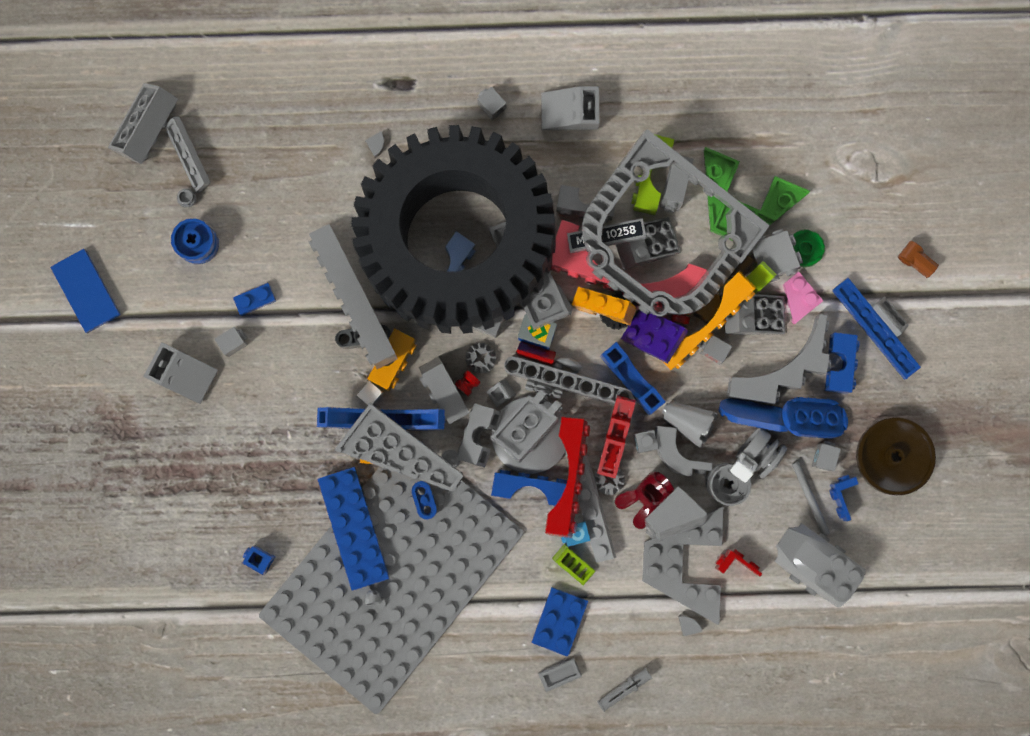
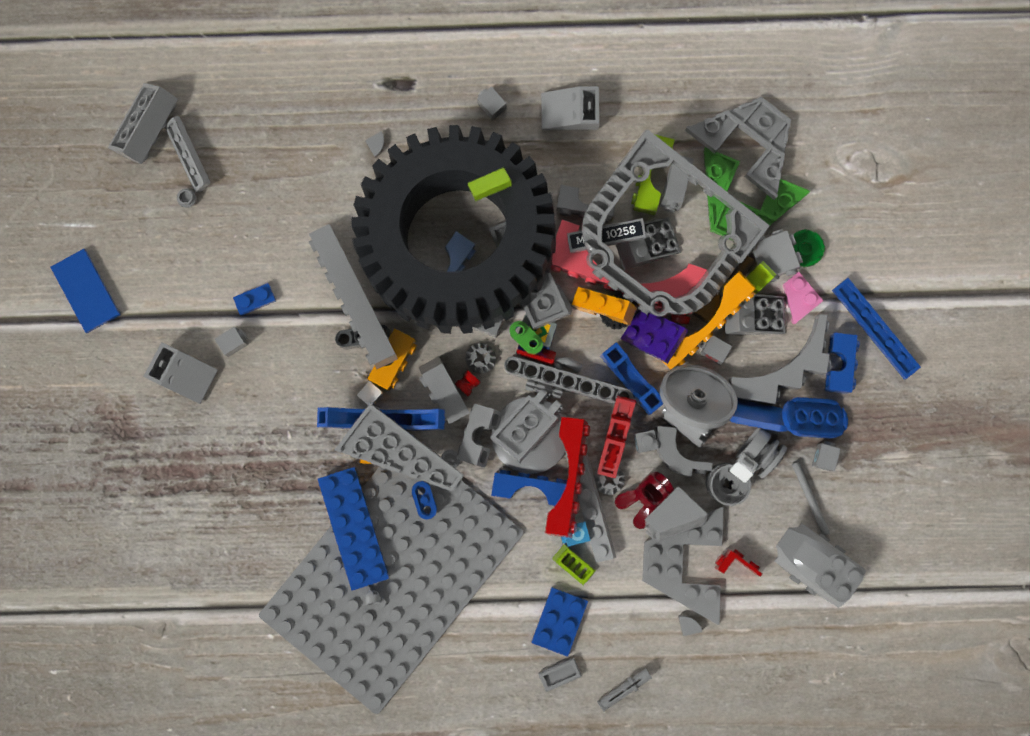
blue wheel [171,218,219,264] -> none
blue brick [242,545,276,575] -> none
light grey slope [486,379,516,407] -> none
blue bracket [829,475,859,522] -> none
dark brown dish [856,418,936,495] -> none
light grey plate [872,297,909,336] -> none
dark orange piece [898,241,939,278] -> none
none -> lime slope [467,168,512,202]
none -> bright green plate [509,321,543,355]
none -> light grey dish [660,365,737,429]
none -> light grey wing [685,97,791,200]

